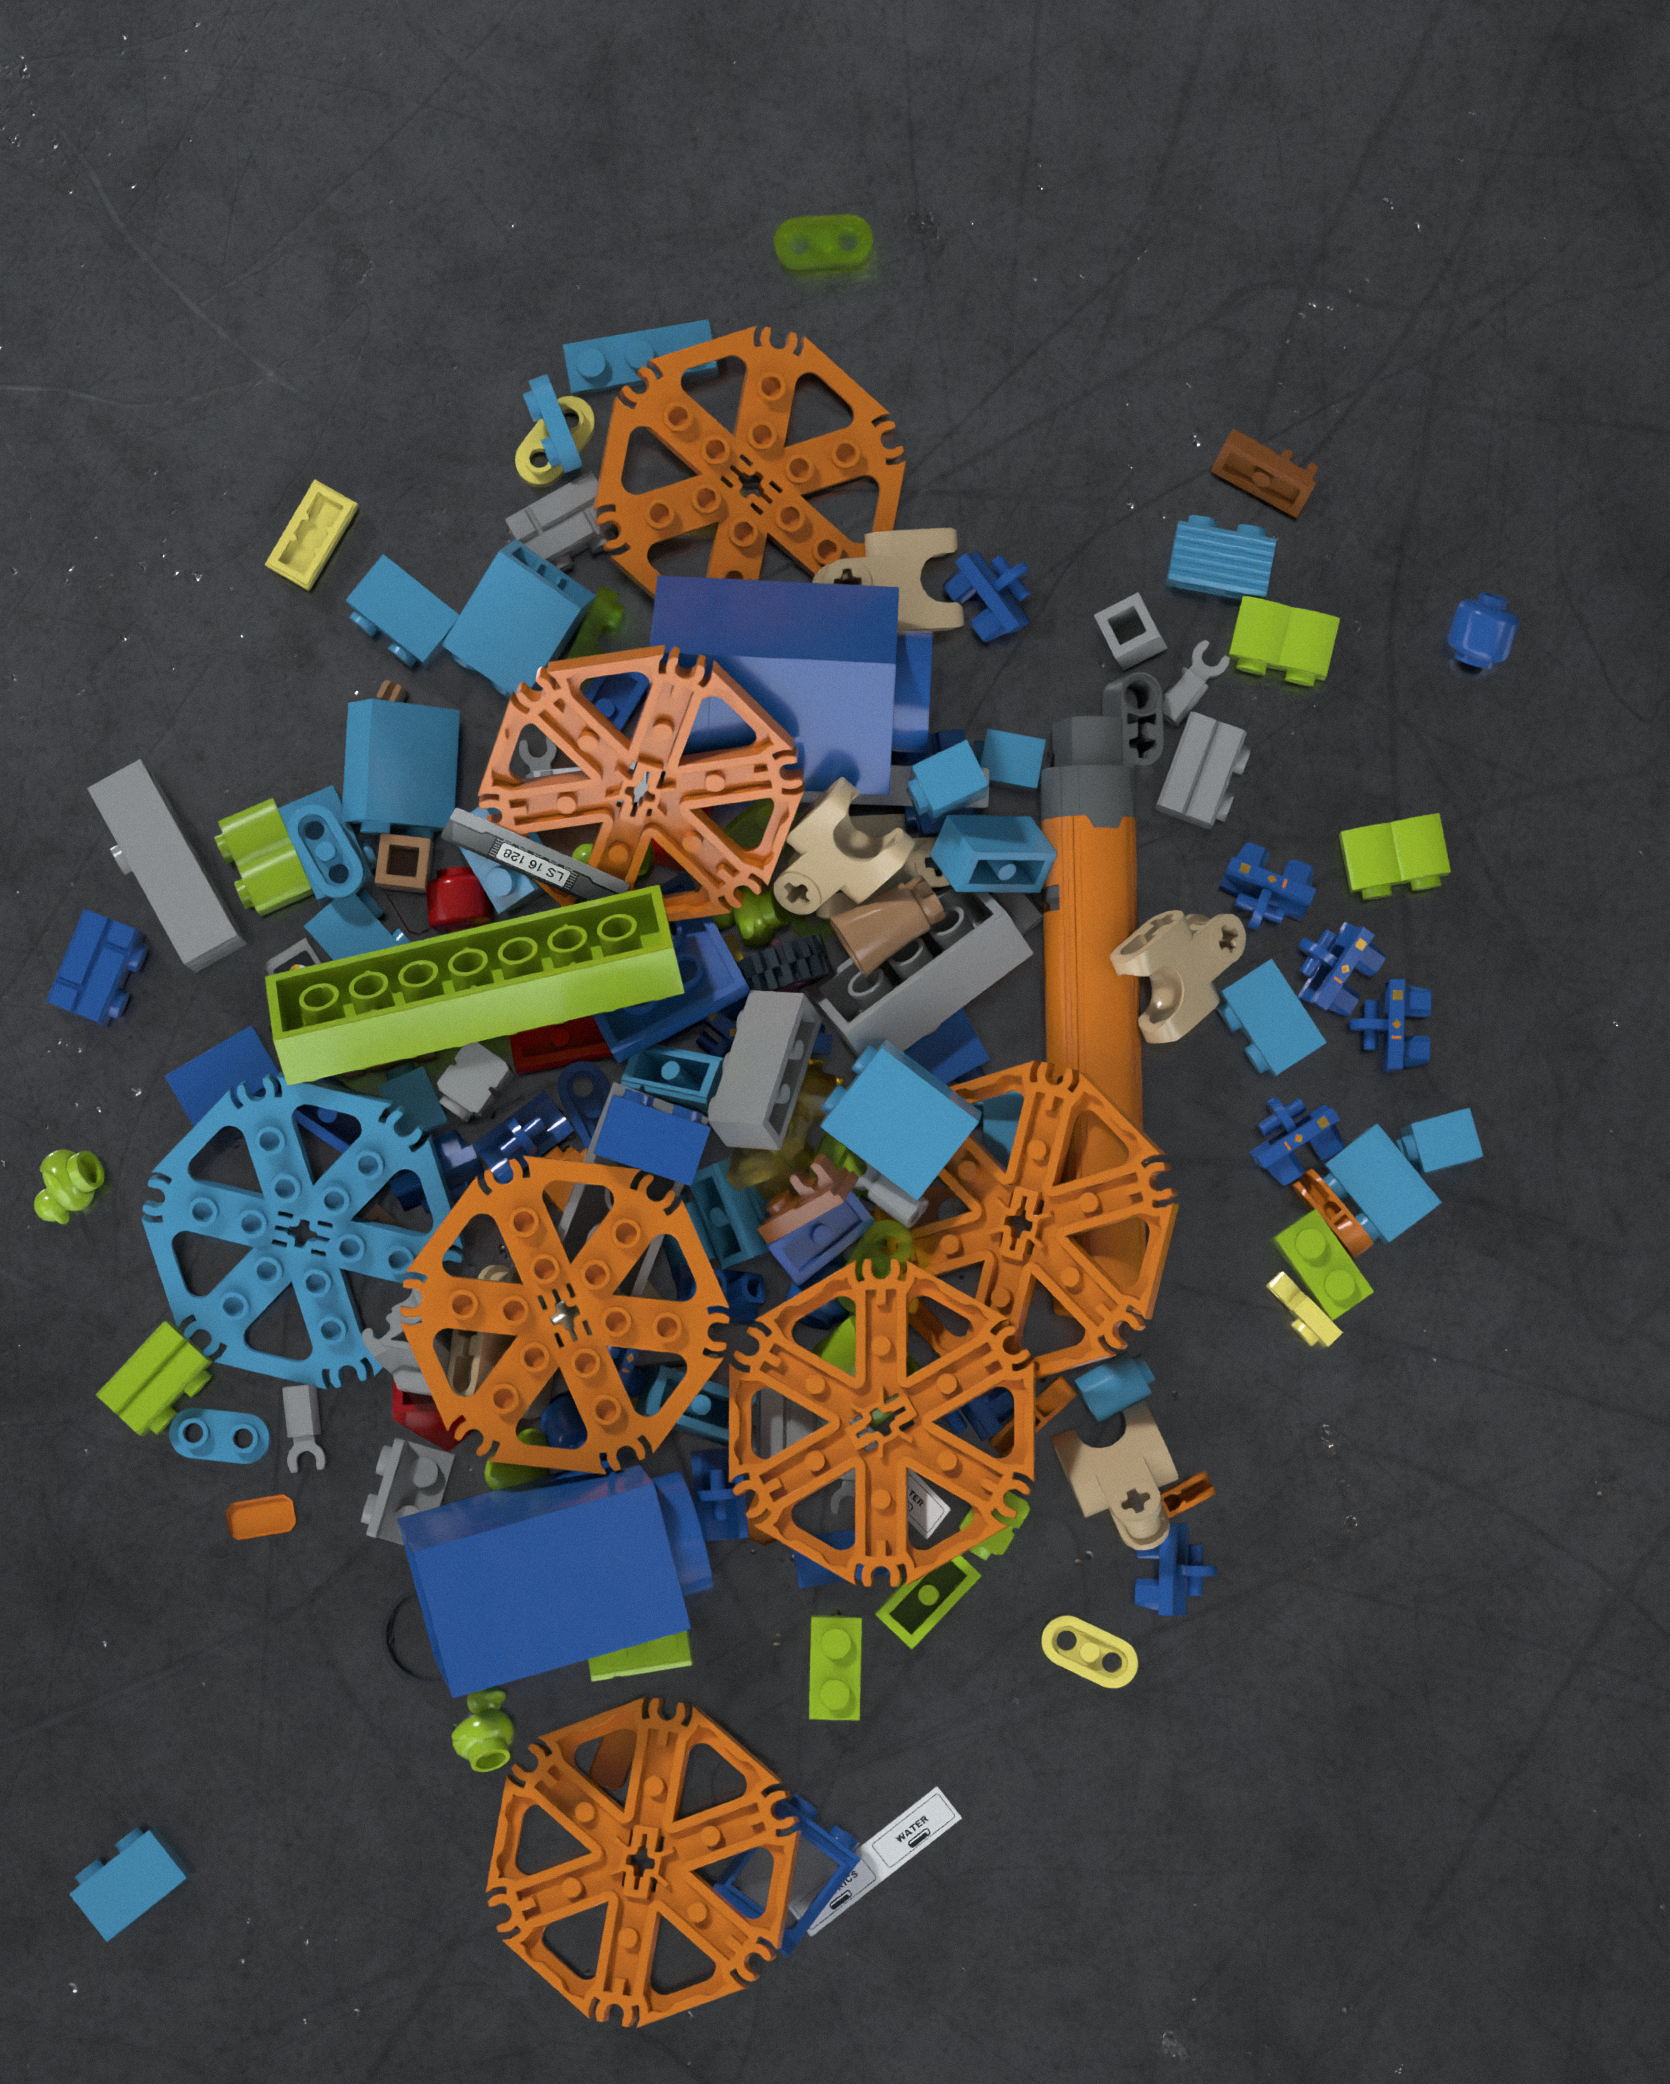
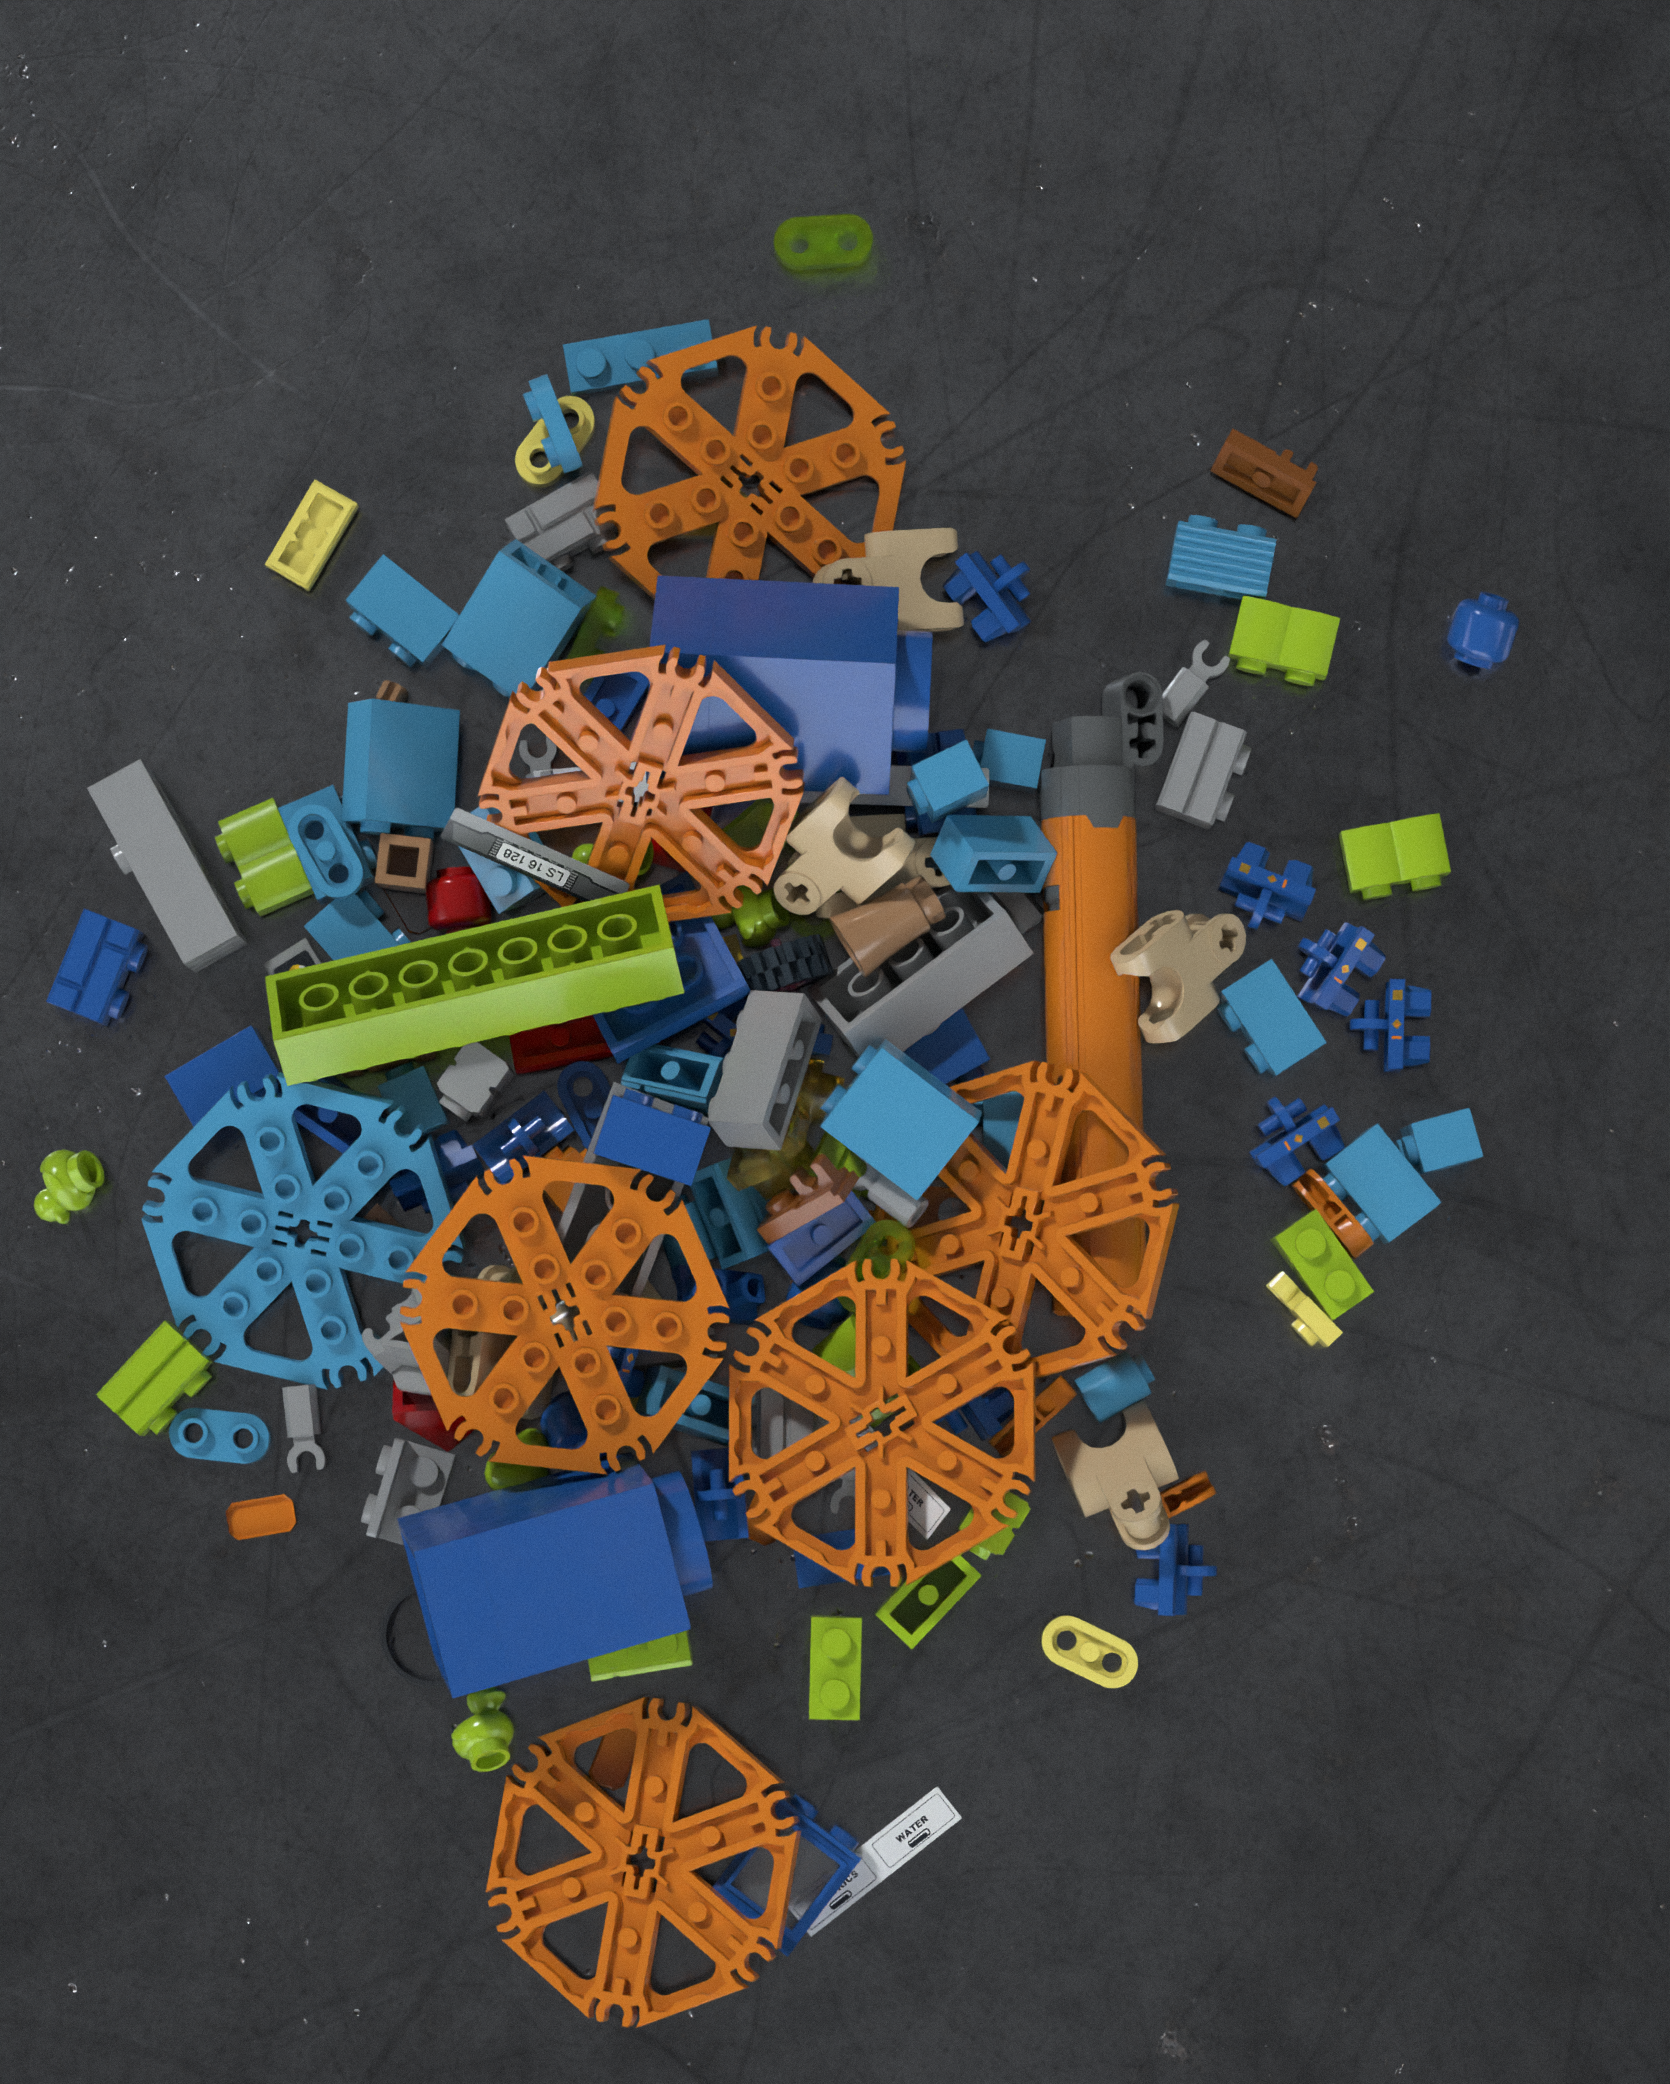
dark azure brick [69,1826,193,1942] -> none
light grey brick [1094,592,1168,671] -> none

